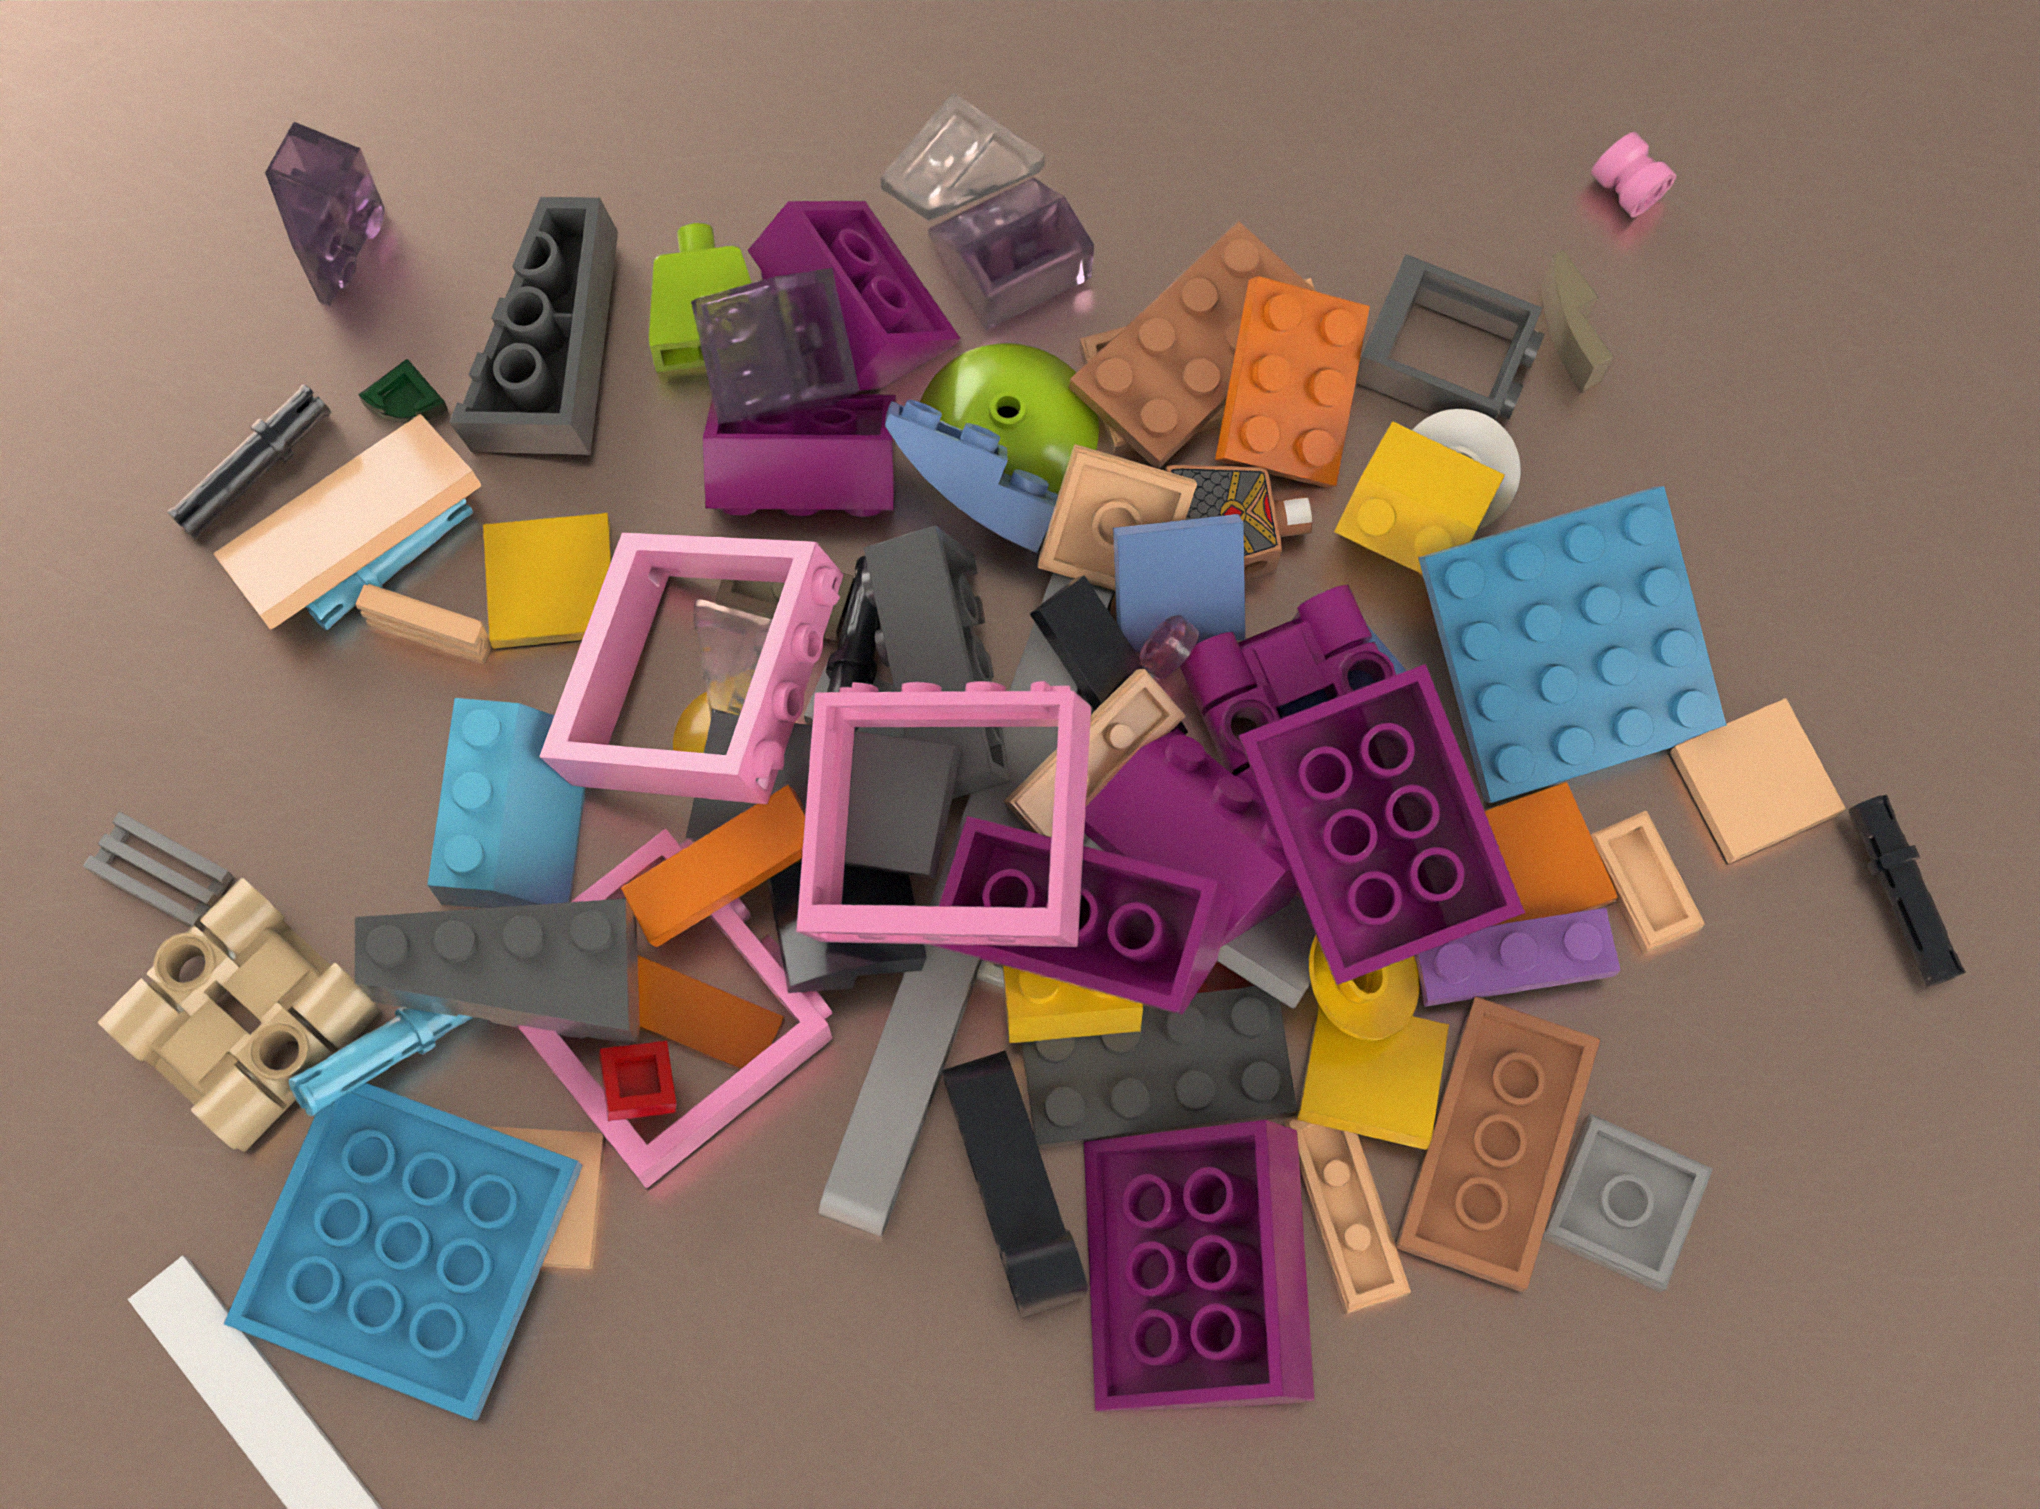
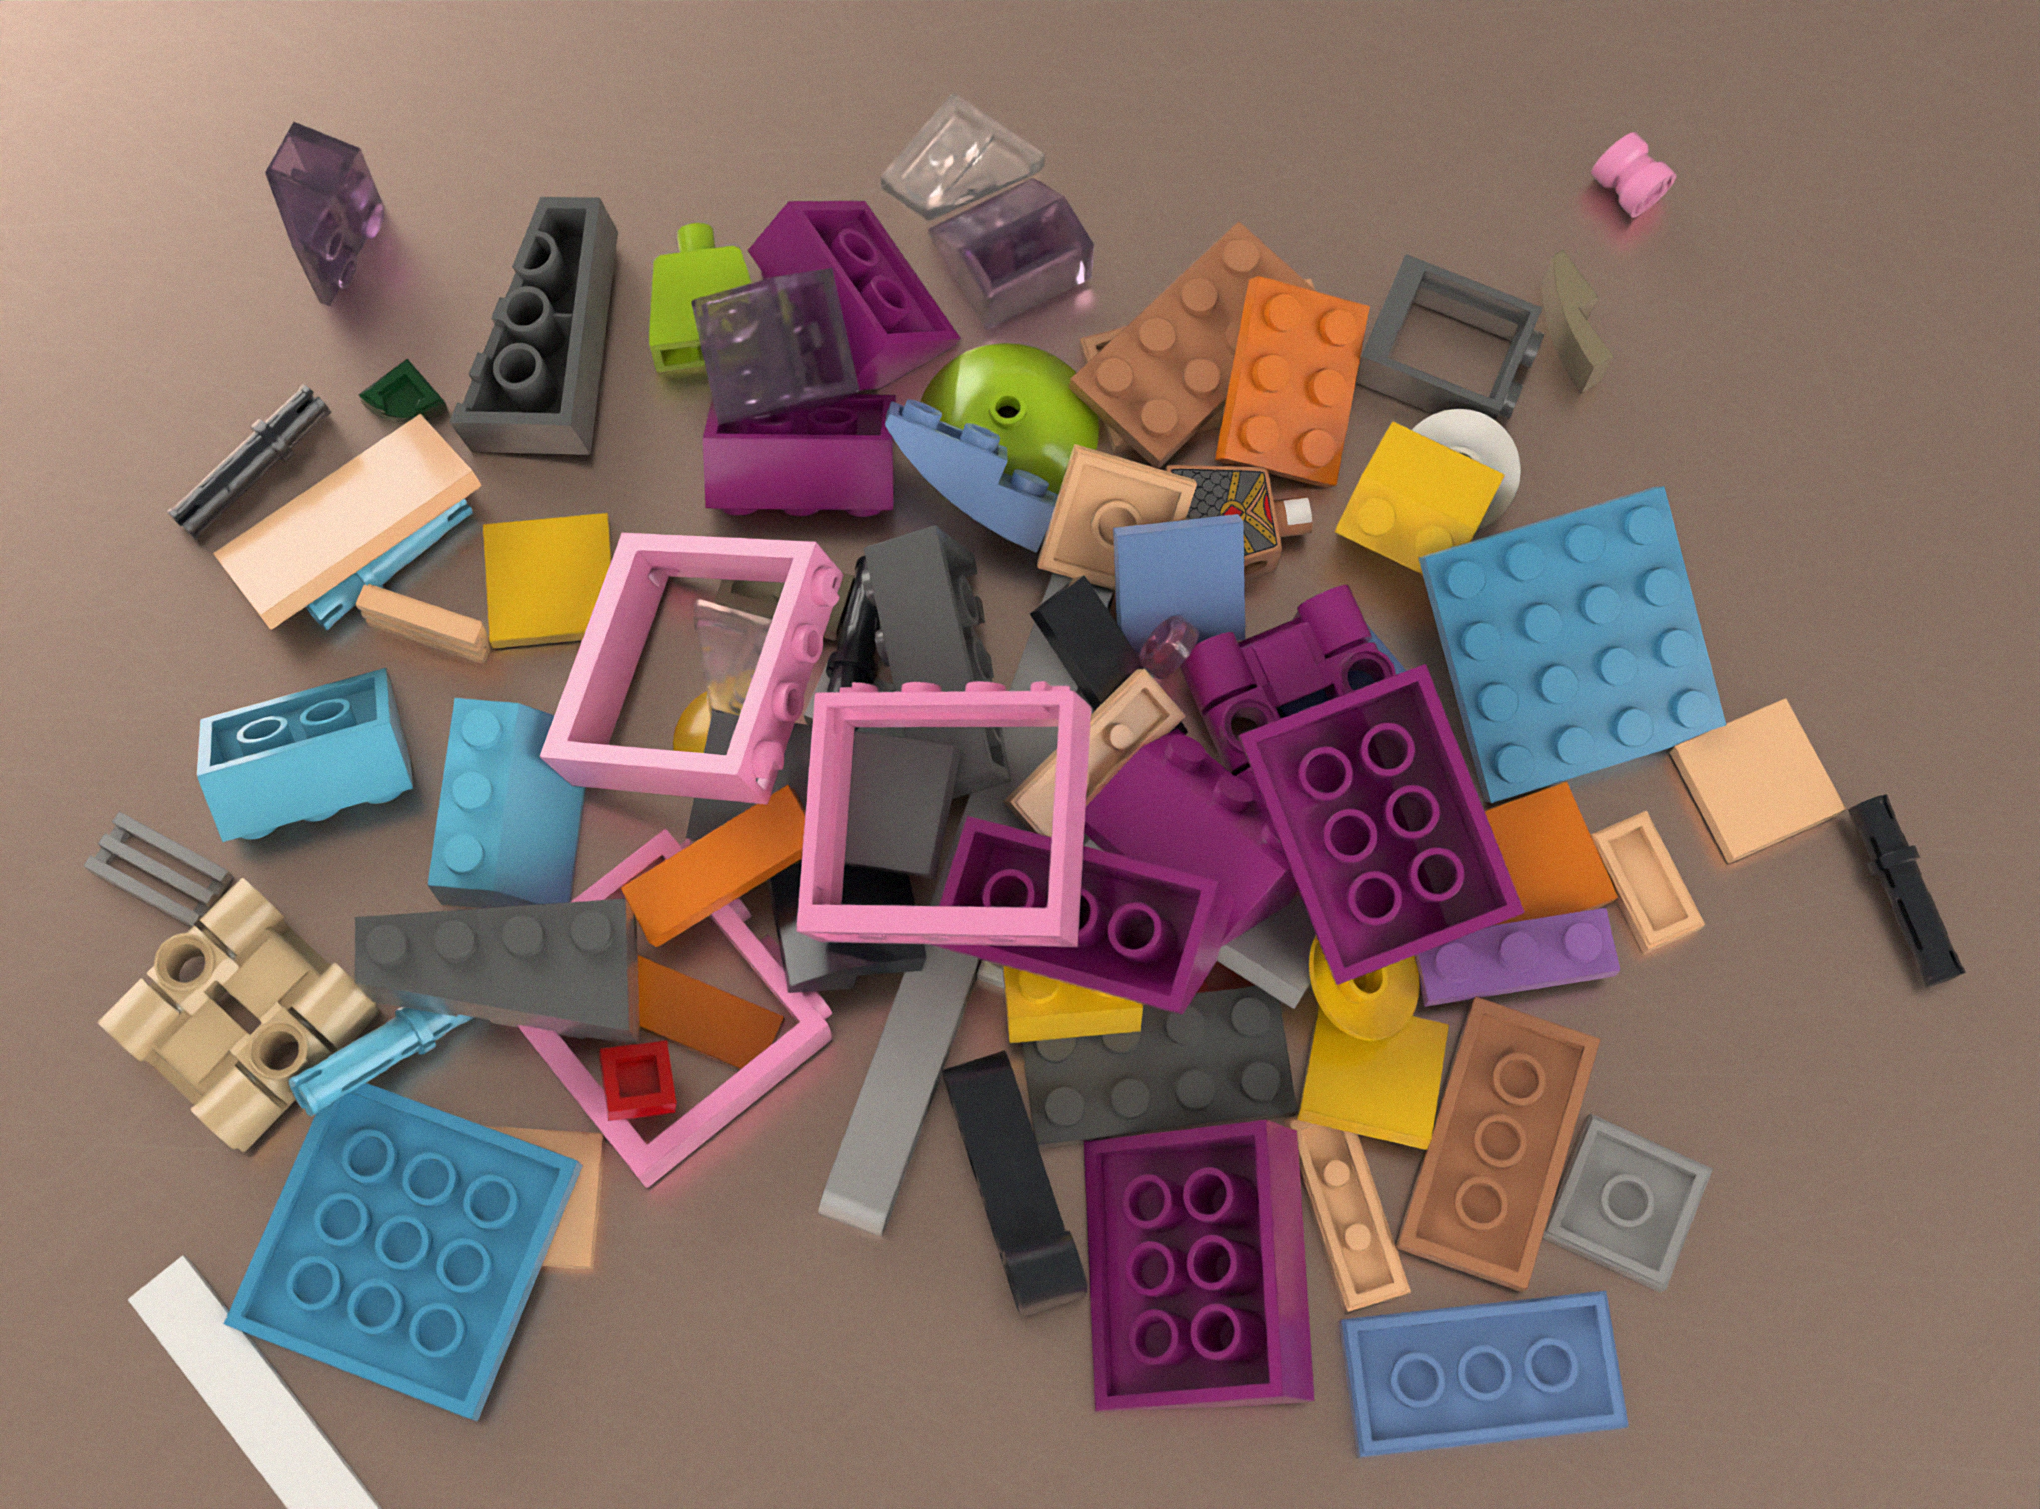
none -> medium azure slope [197,668,413,842]
none -> medium blue tile [1339,1291,1629,1458]

